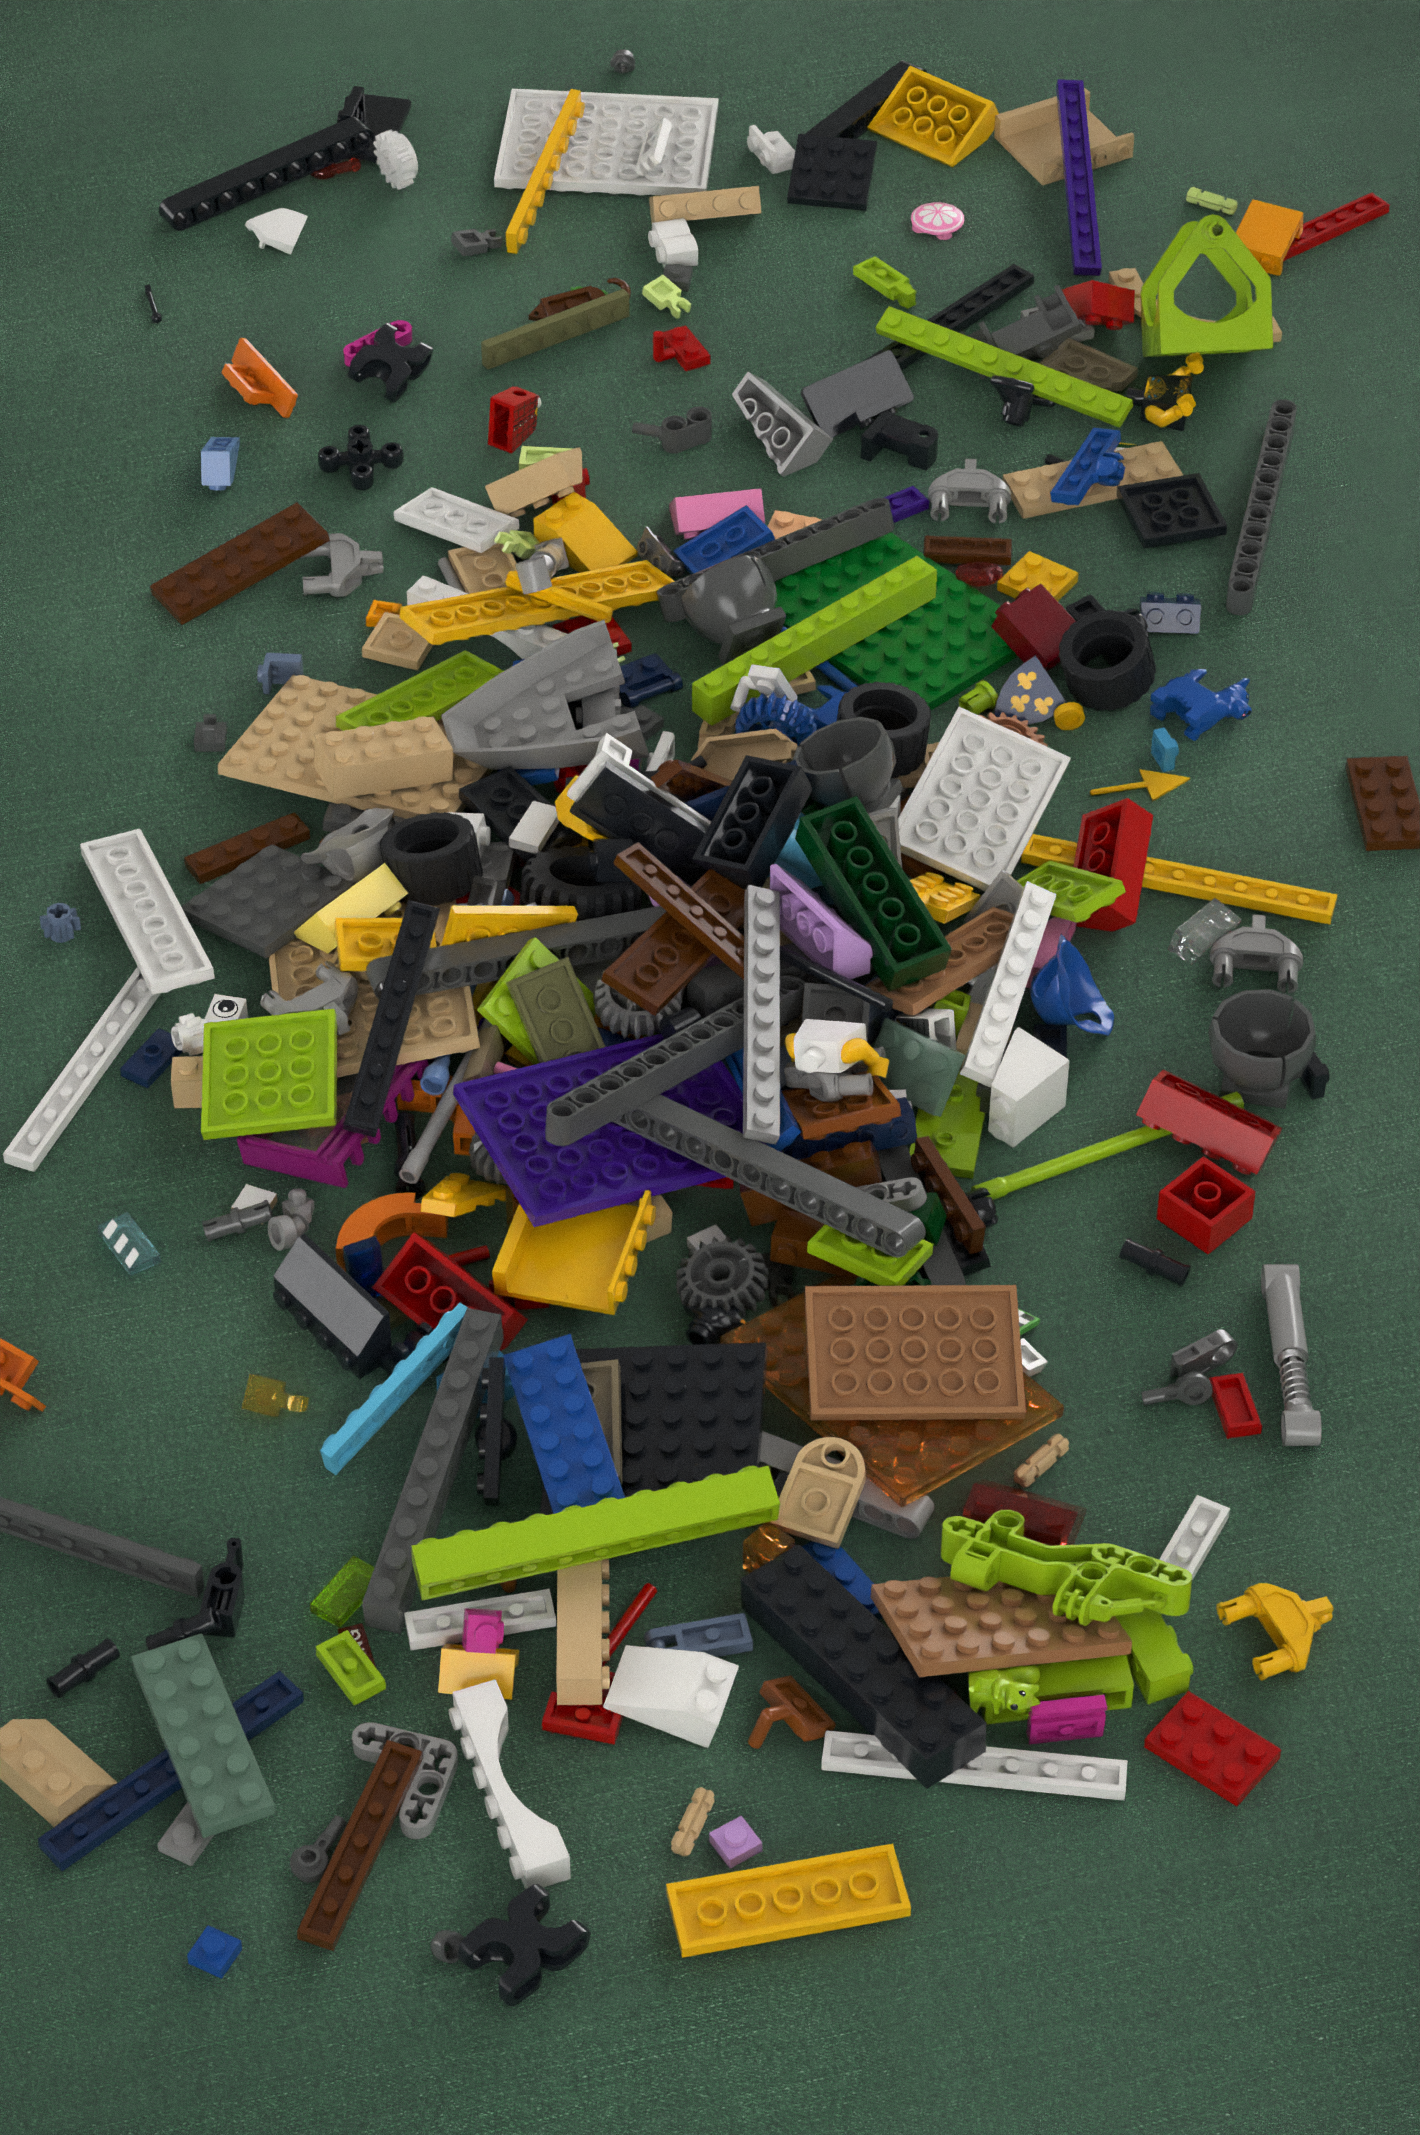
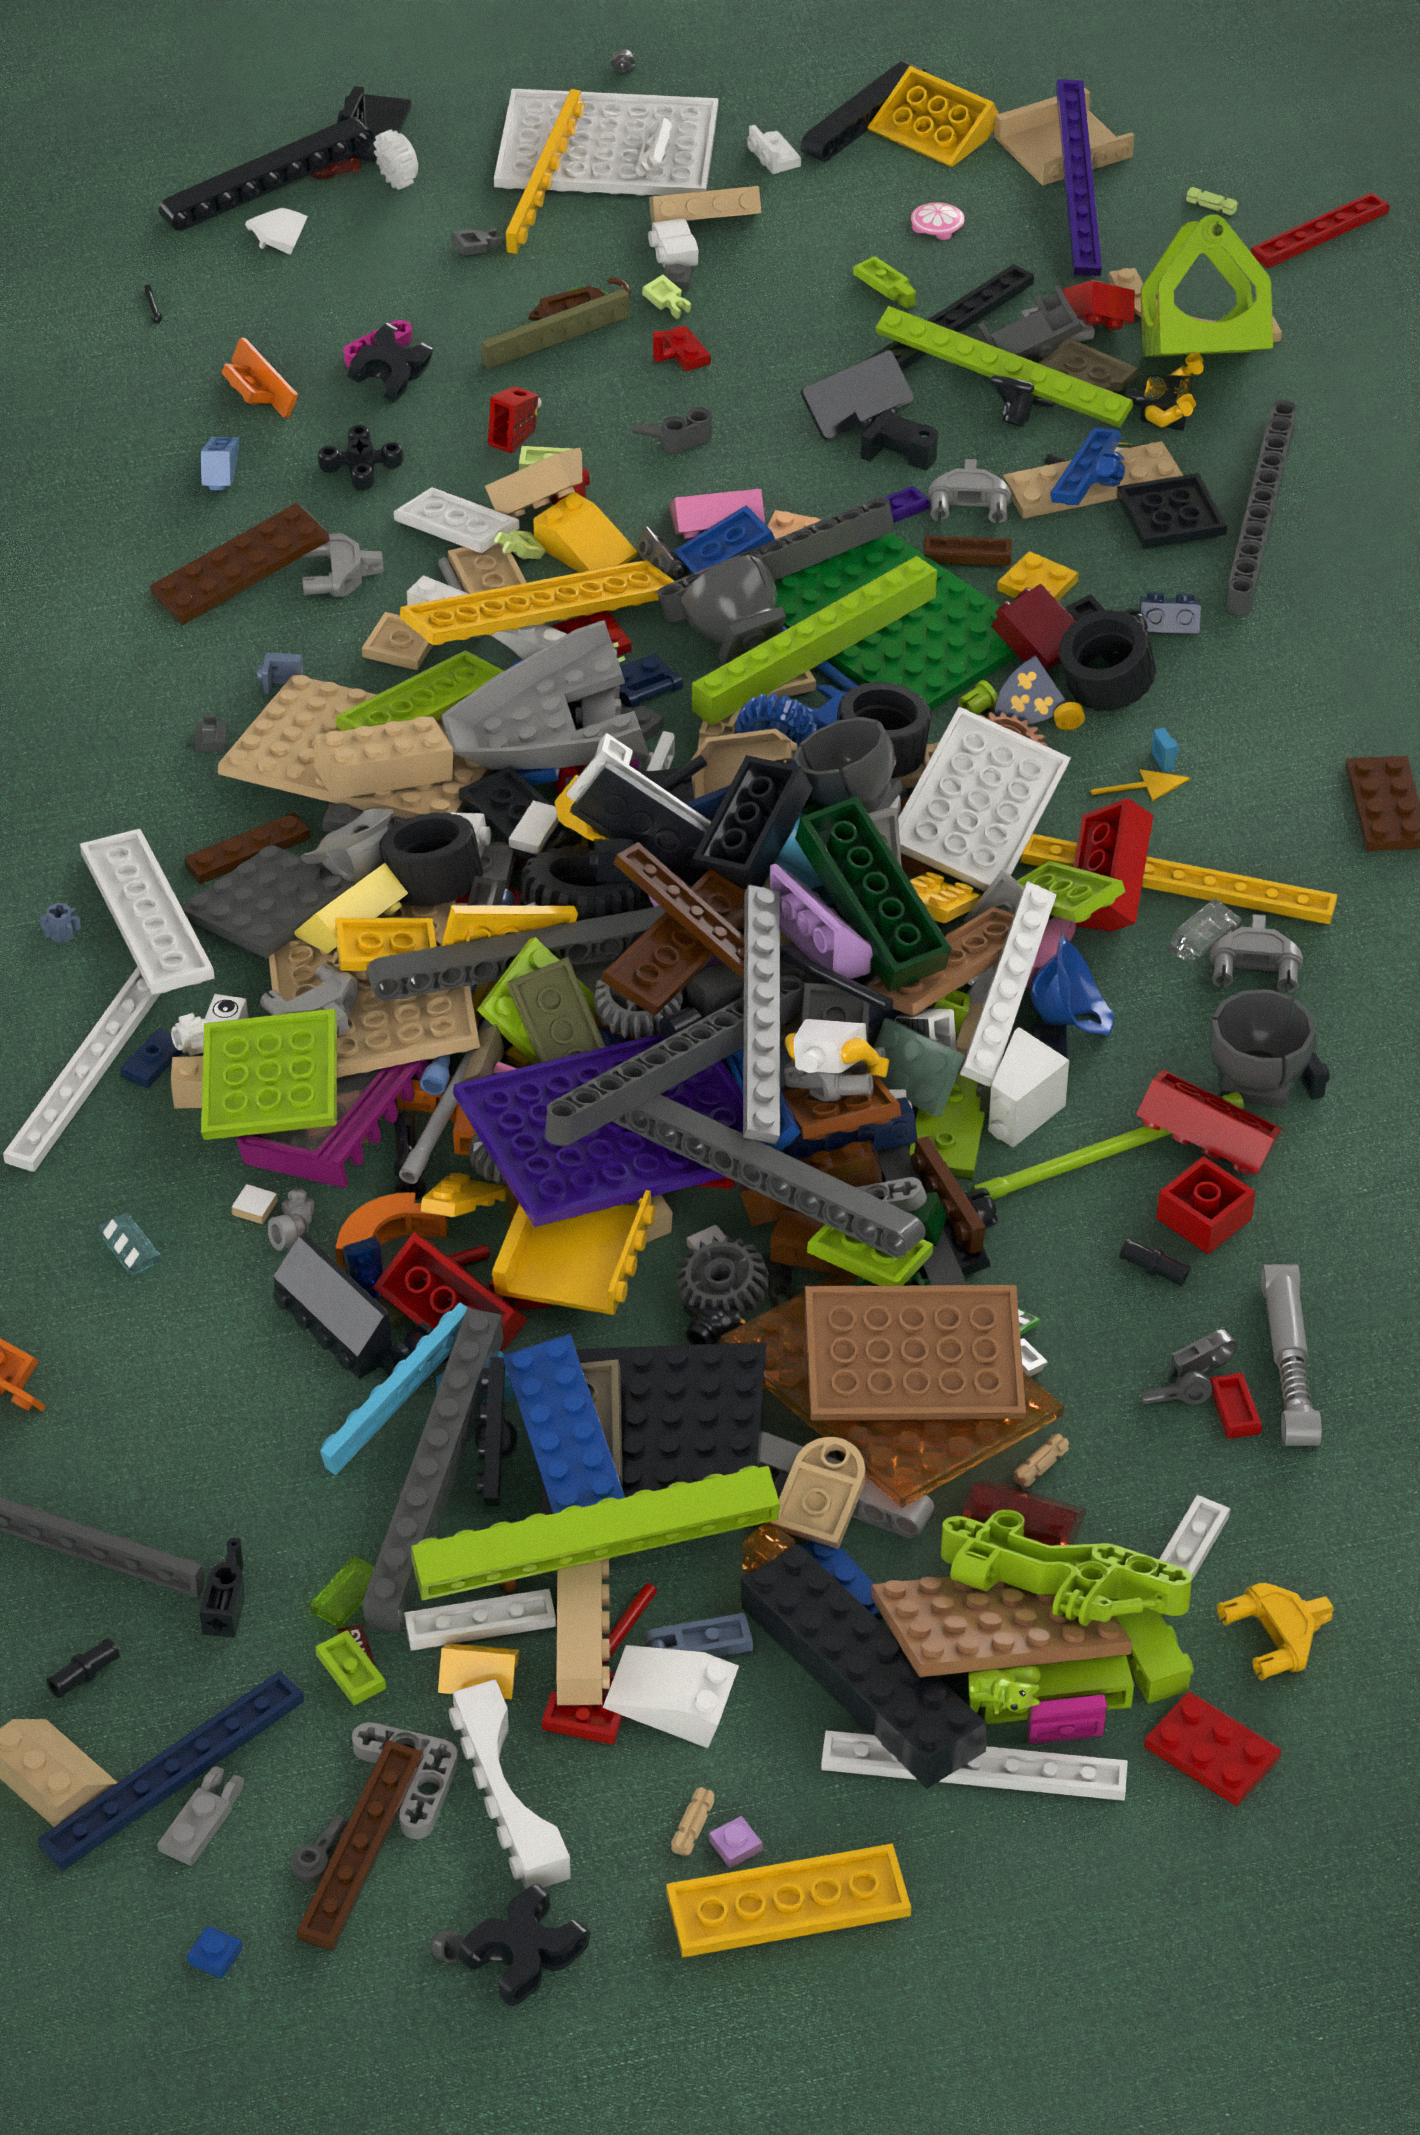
sand green plate [131,1633,276,1838] -> none
black pin [146,1607,222,1650] -> none
dark grey pin [202,1200,273,1242] -> none
clear yellow plate [242,1373,309,1417] -> none
black tile [343,900,440,1138] -> none
light orange tile [366,600,402,627] -> none
dark pink brick [462,1608,504,1654] -> none
yellow axle [505,571,613,623] -> none
light grey piece [515,538,569,594] -> none
reddish brown plate [651,759,732,800] -> none
white plate [730,664,798,712] -> none
light grey wedge [732,371,833,477] -> none
dark orange plate [747,1675,836,1749] -> none
black plate [787,134,877,211] -> none
clear red gear [956,561,1003,586] -> none
blue animal [1150,669,1252,741] -> none
light orange panel [1235,199,1304,276] -> none

